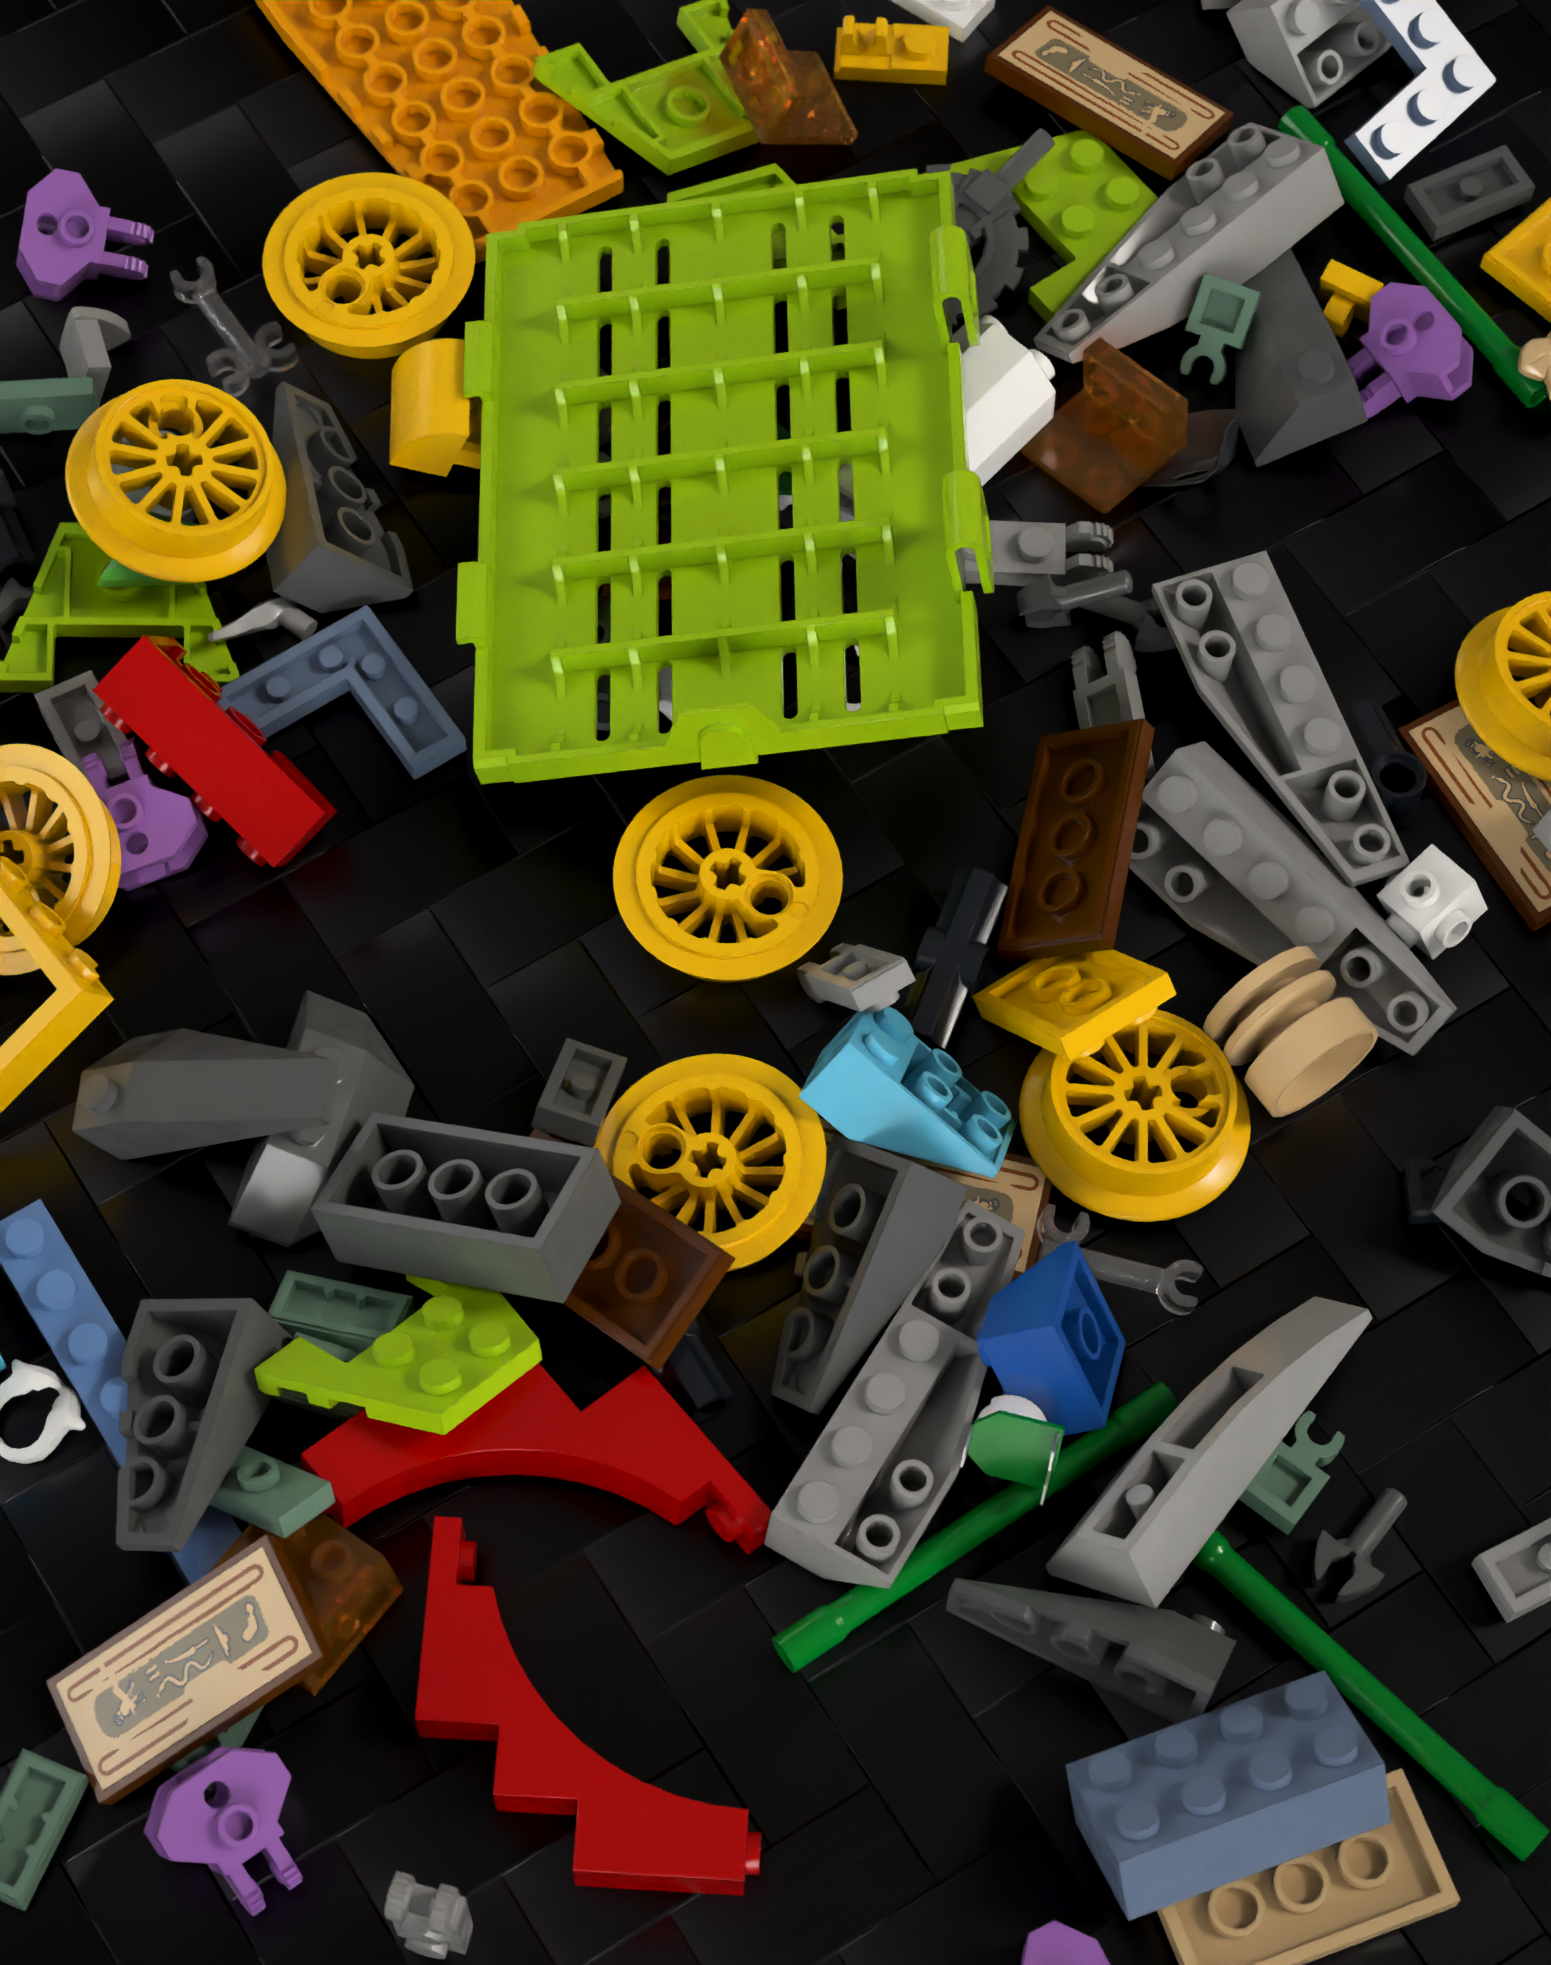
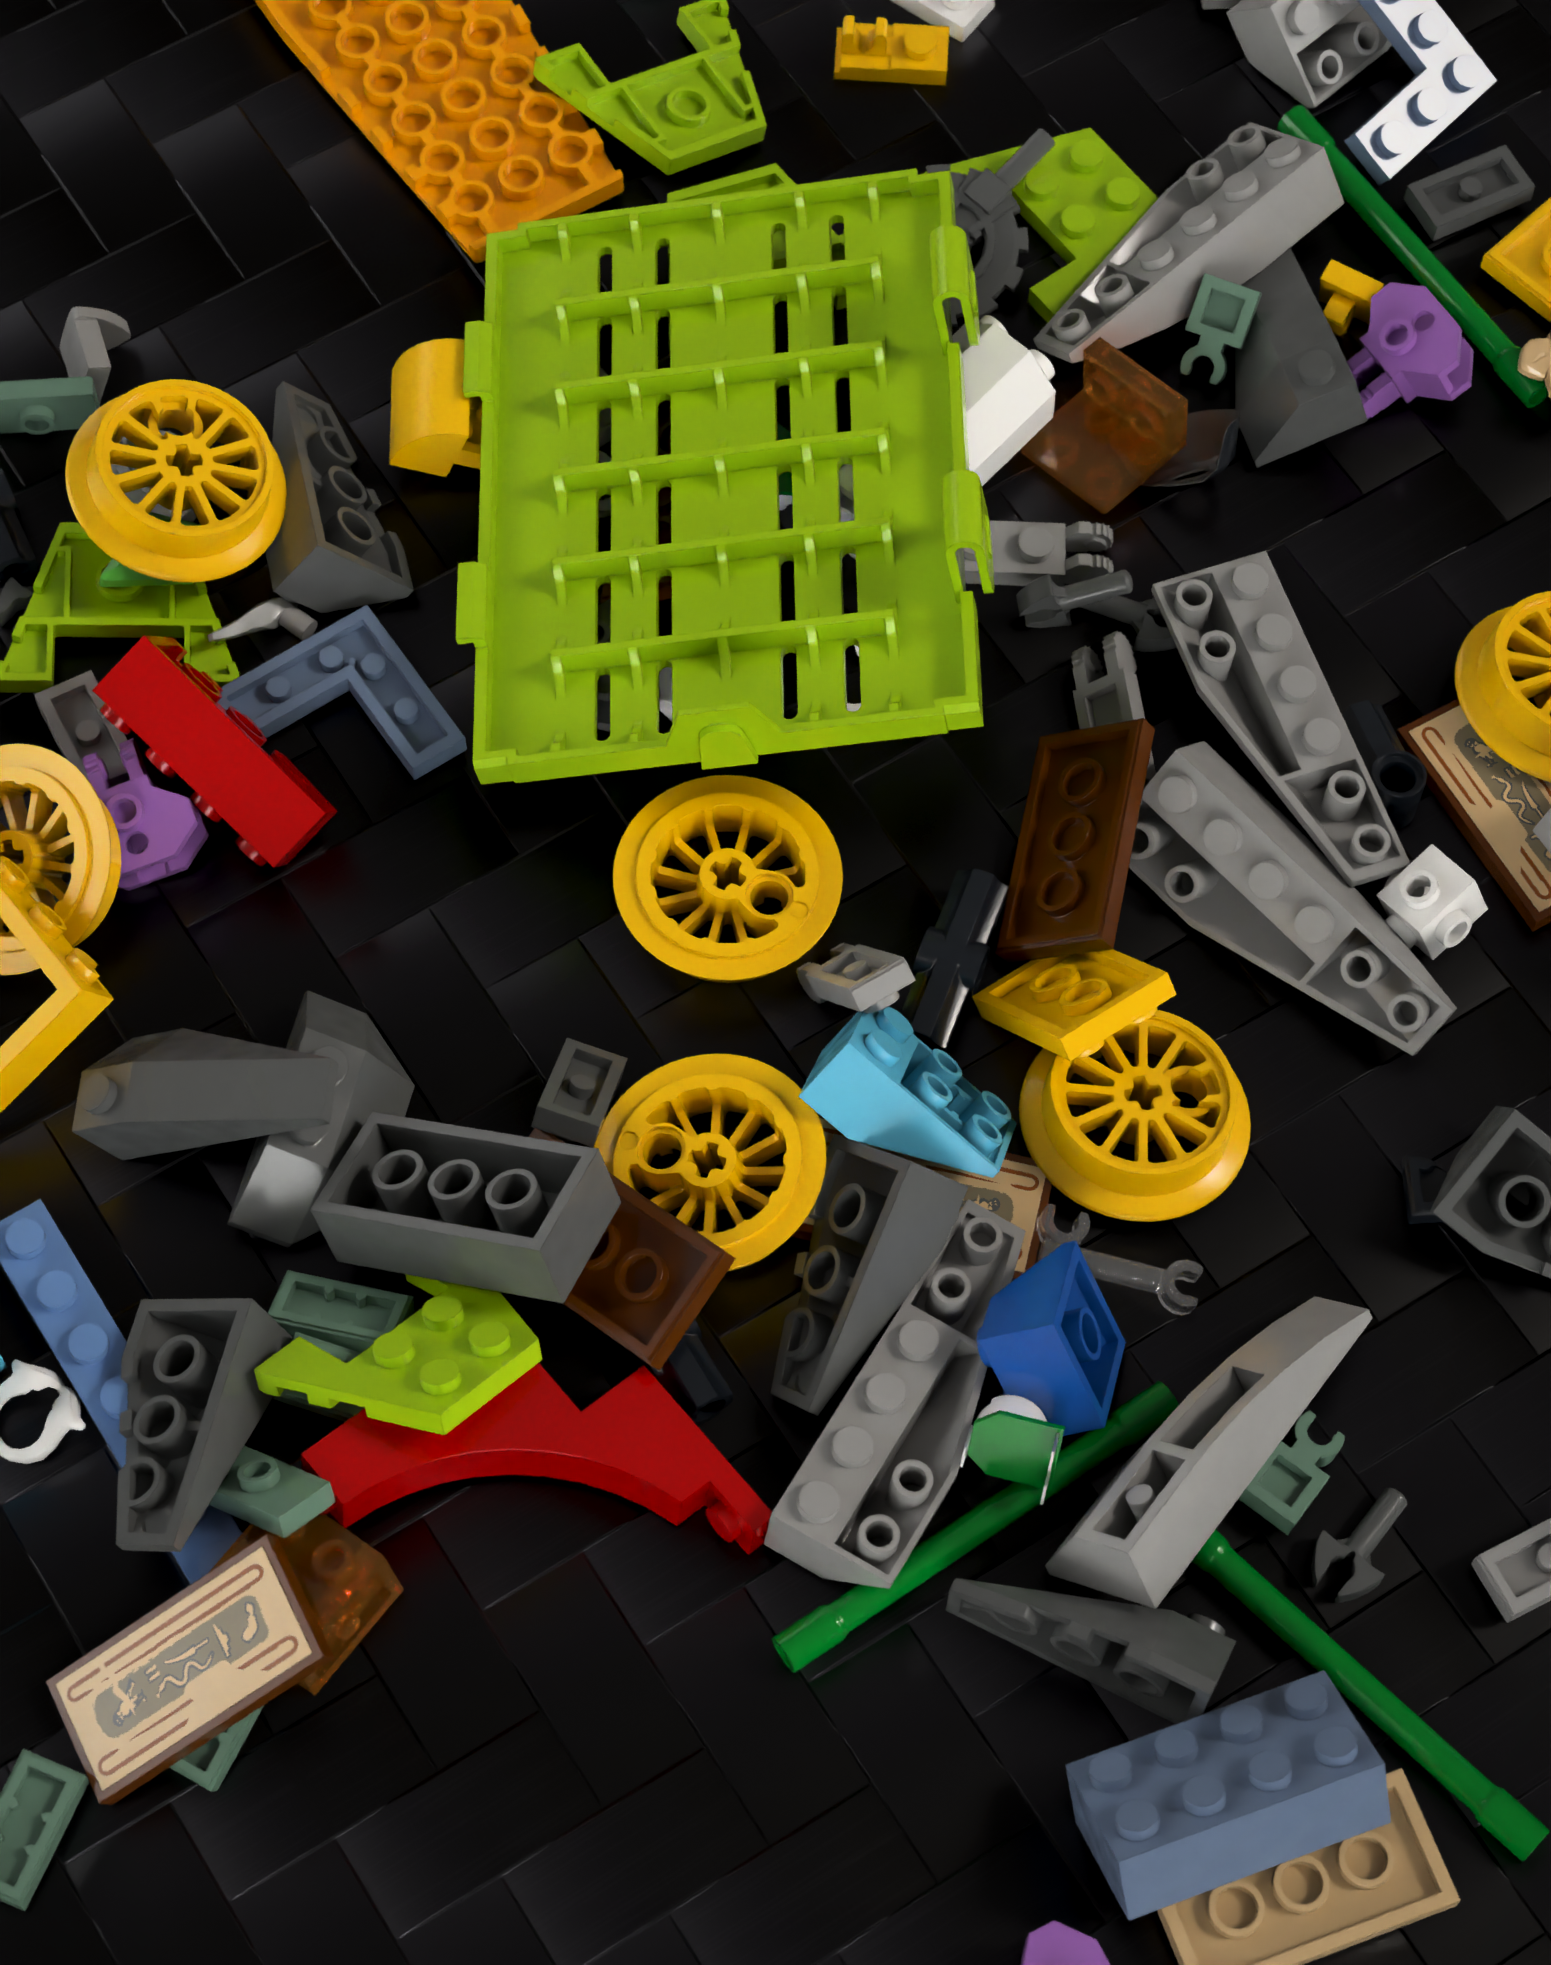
medium lavender hinge [16,168,154,302] -> none
medium lavender hinge [143,1746,303,1917] -> none
clear bar [170,256,298,397] -> none
yellow piece [262,172,475,359] -> none
light grey hinge [384,1871,474,1959] -> none
red arch [415,1516,761,1896] -> none
clear orange bracket [719,9,858,145] -> none
tile [984,5,1235,182] -> none
tan wheel [1203,946,1379,1117] -> none

